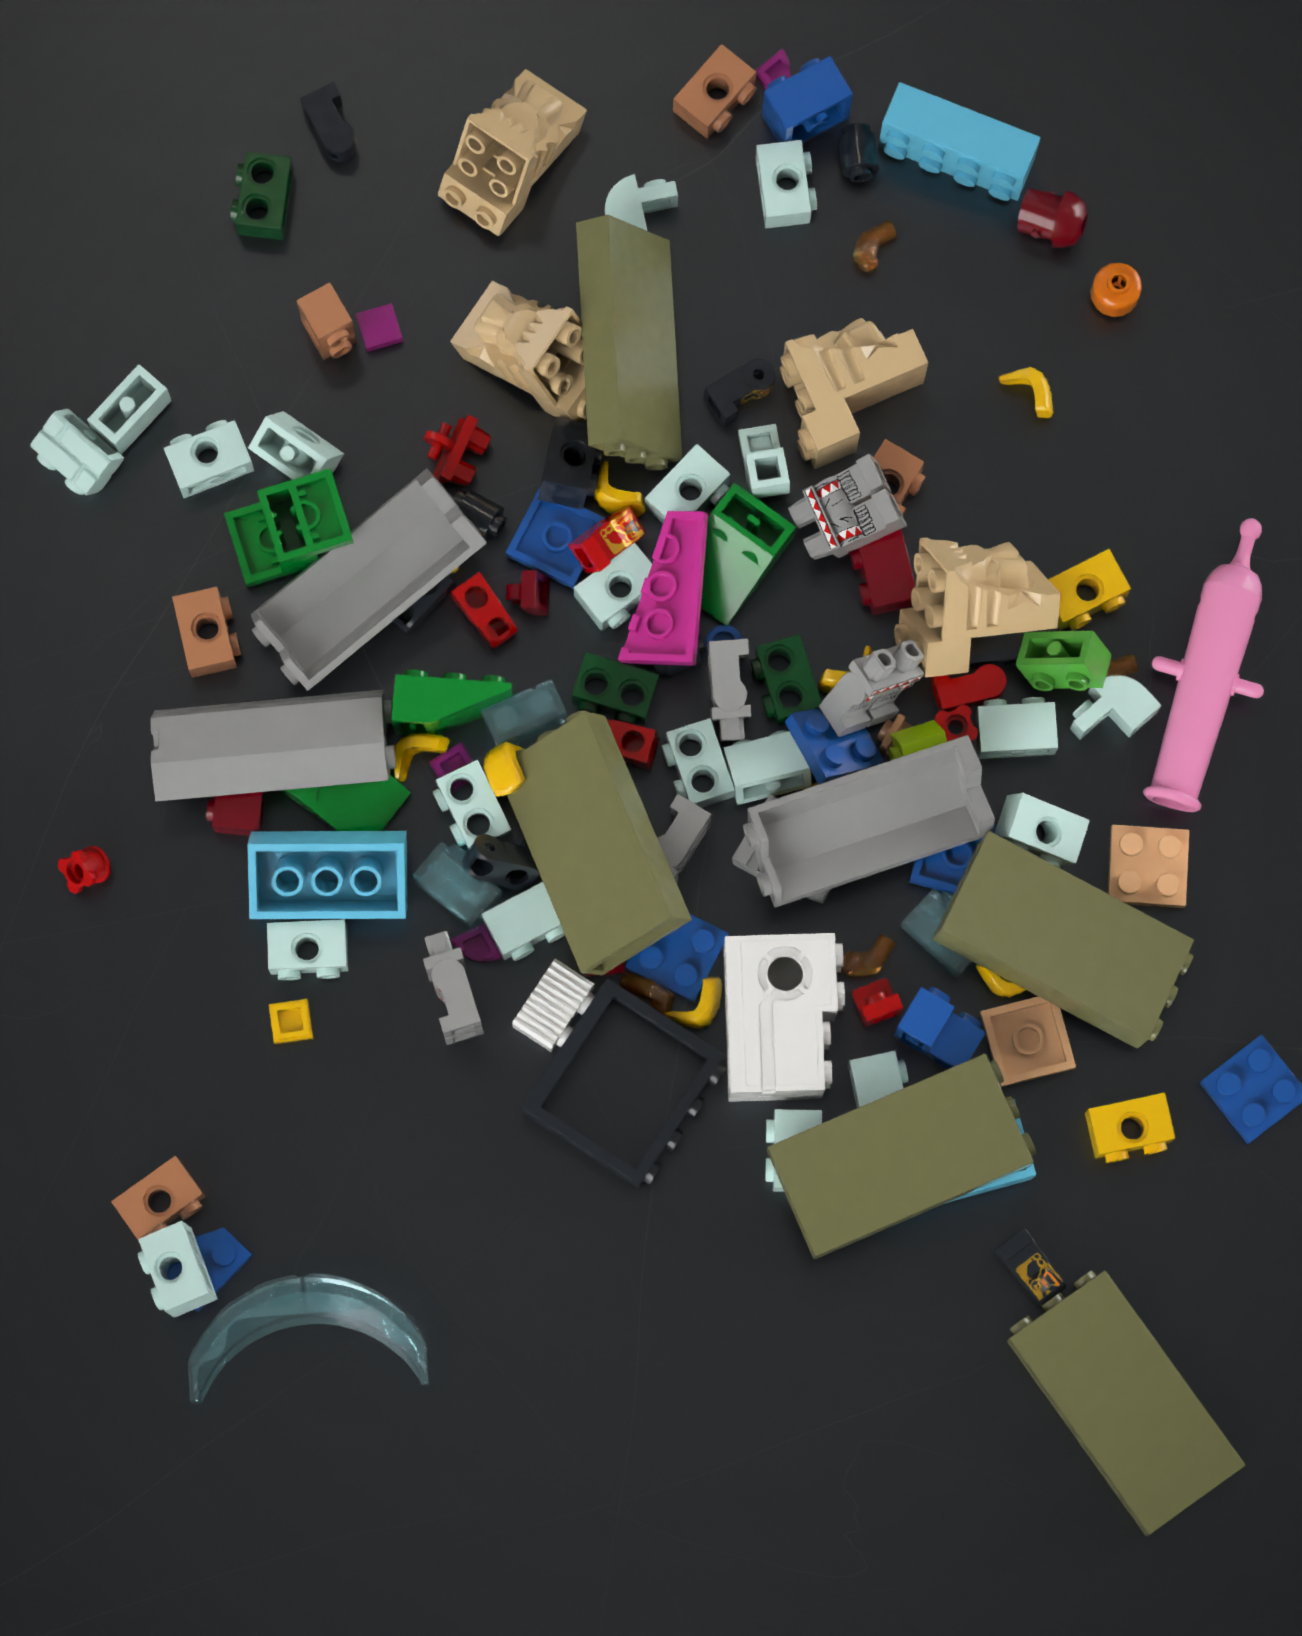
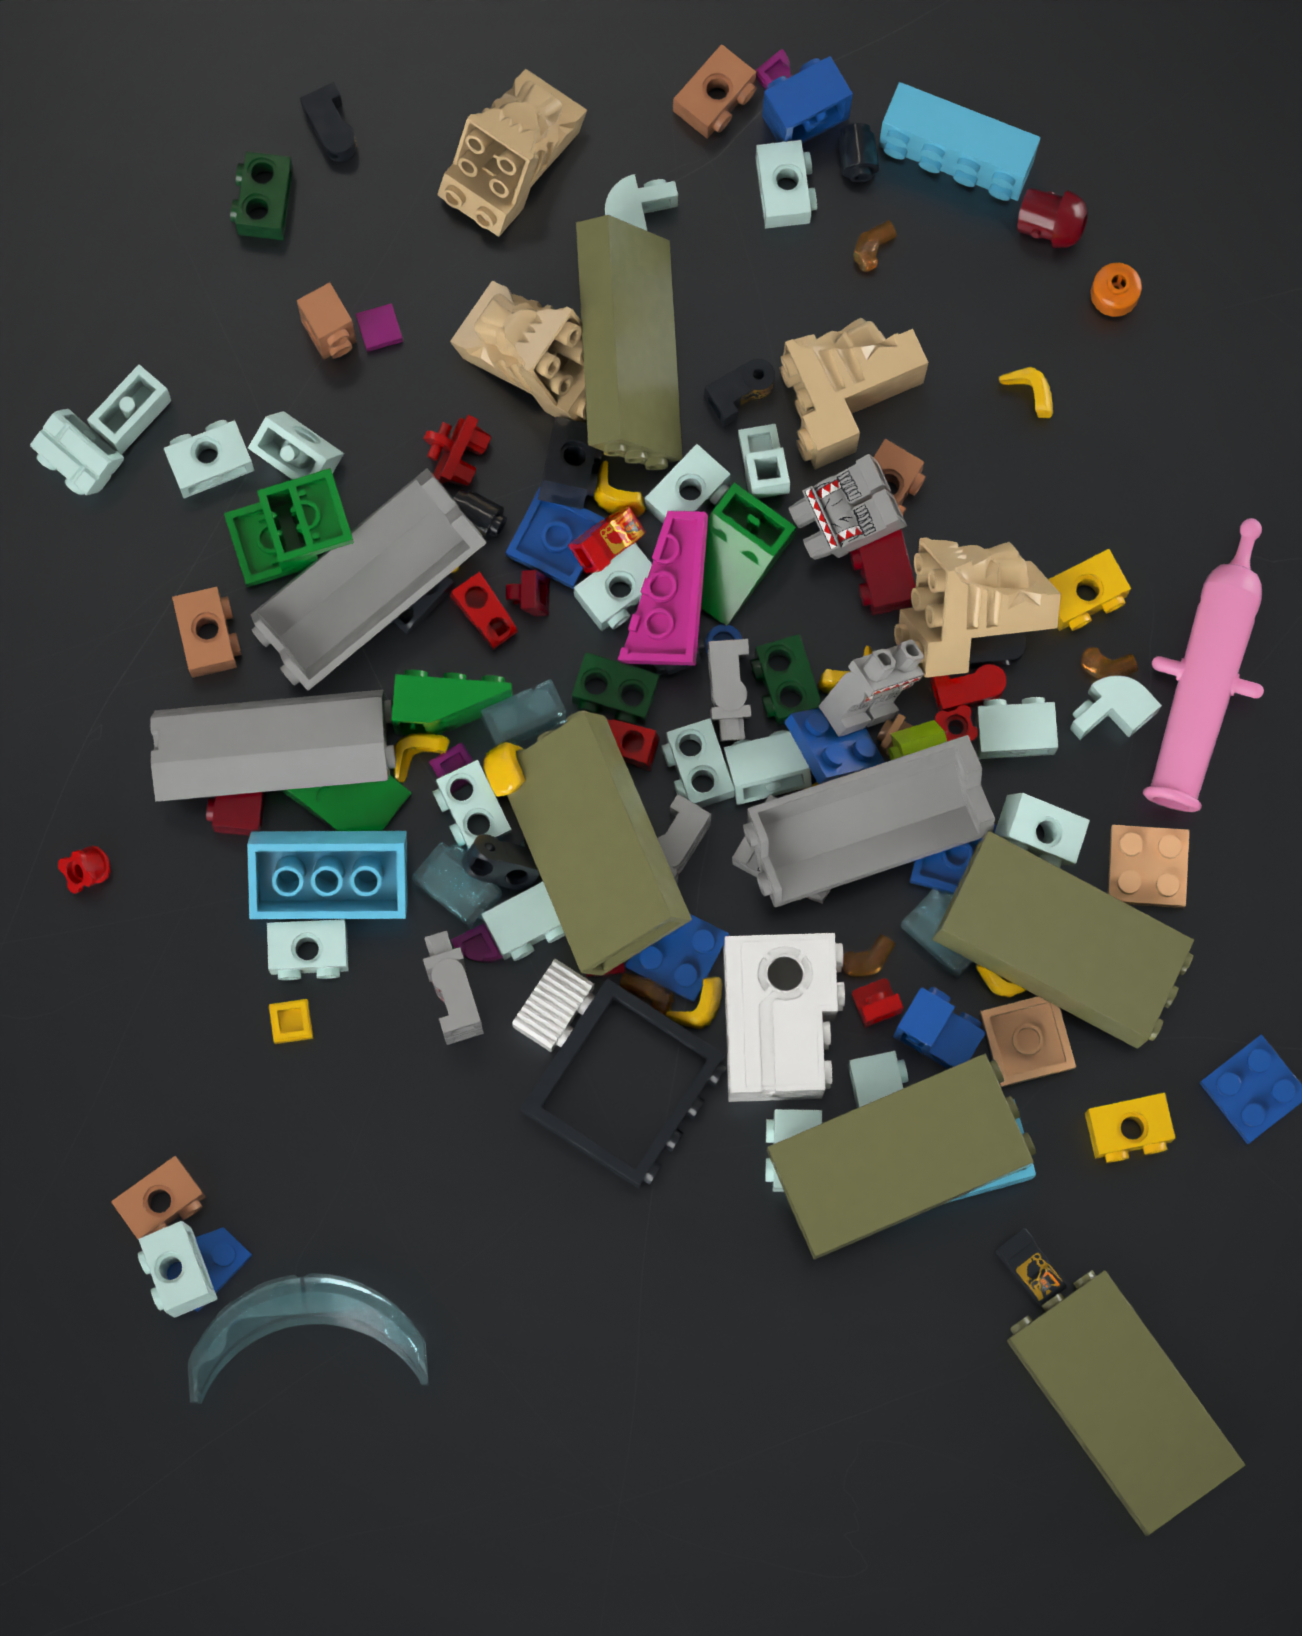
bright green brick [1016,631,1112,691] -> none

